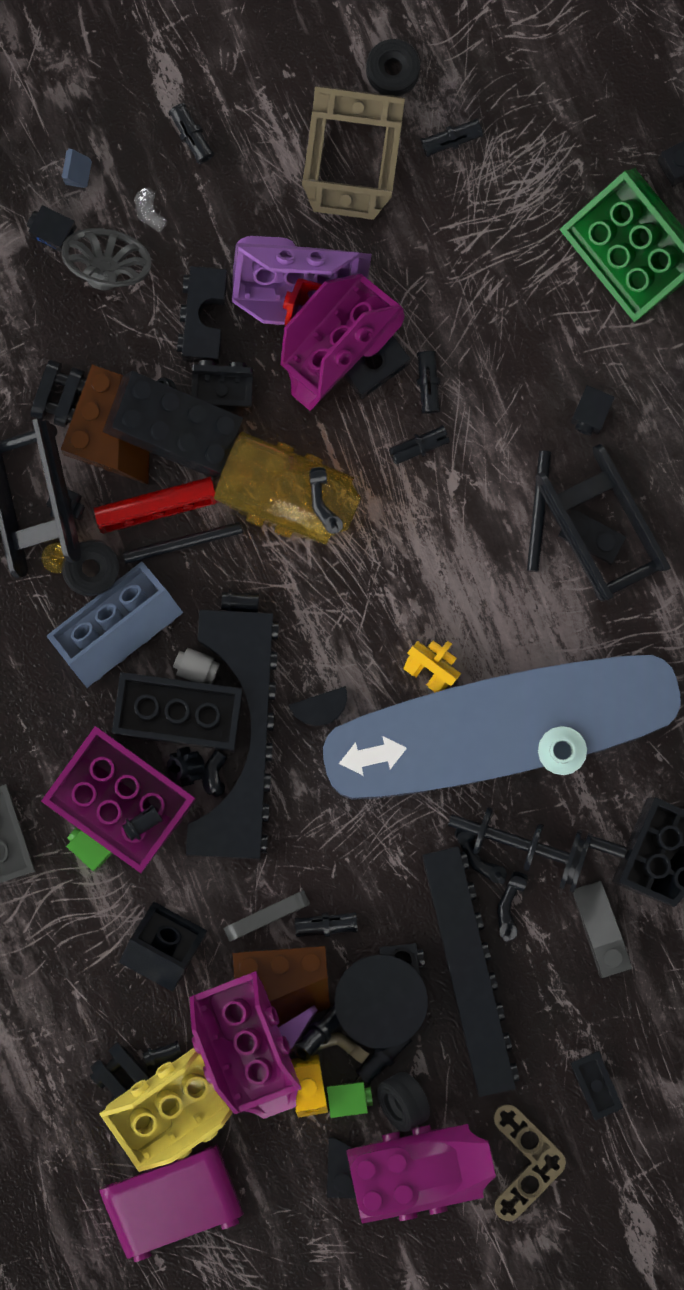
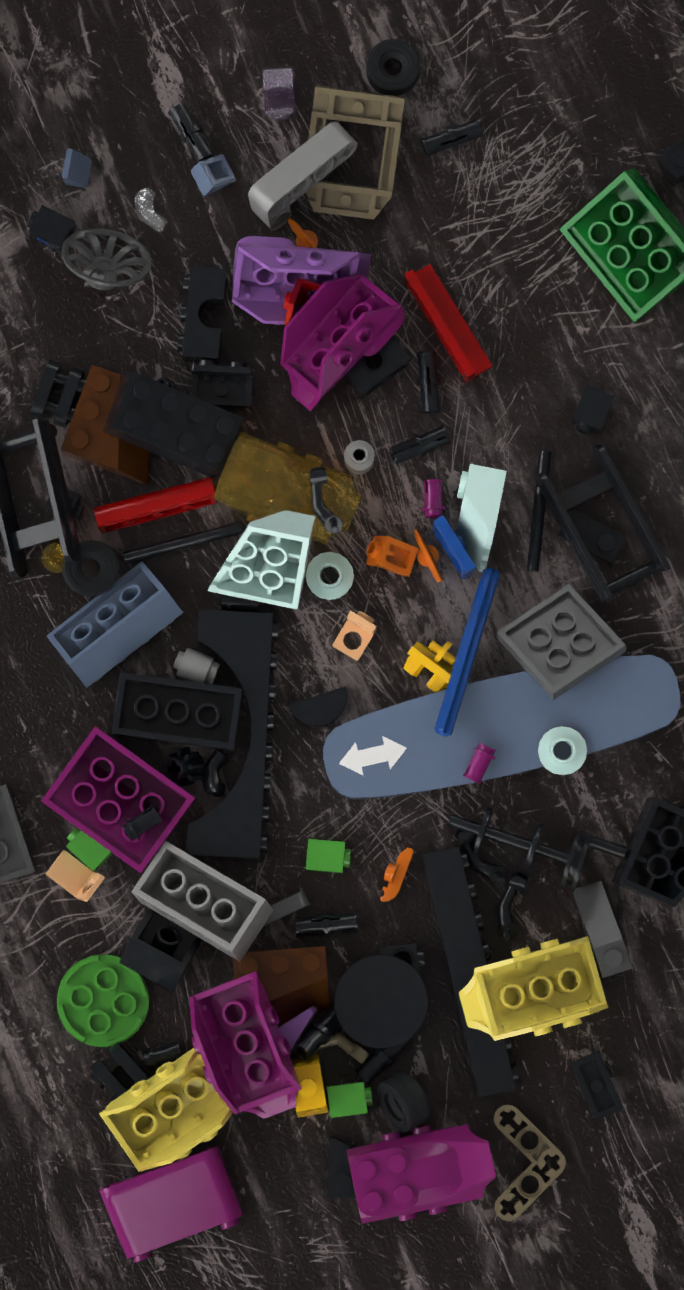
none -> light nougat bracket [46,850,105,902]
none -> bright green tile [57,954,150,1047]
none -> light grey brick [132,841,273,962]
none -> sand blue slope [191,154,236,196]
none -> light aqua wedge [208,510,315,609]
none -> light grey beam [248,121,358,231]
none -> clear purple bracket [262,66,295,120]
none -> orange piece [287,218,318,248]
none -> light aqua piece [305,552,354,600]
none -> bright green brick [306,839,351,874]
none -> light nougat bracket [332,611,377,661]
none -> light grey brick [344,440,375,475]
none -> orange bracket [366,536,418,577]
none -> orange piece [380,847,414,902]
none -> red fence [404,264,492,383]
none -> orange piece [414,529,444,583]
none -> magenta pin [422,479,446,519]
none -> blue plate [432,515,476,580]
none -> blue axle [435,568,500,737]
none -> light aqua wedge [455,464,507,572]
none -> light yellow slope [459,936,608,1041]
none -> magenta pin [463,743,496,784]
none -> dark grey plate [497,584,626,700]

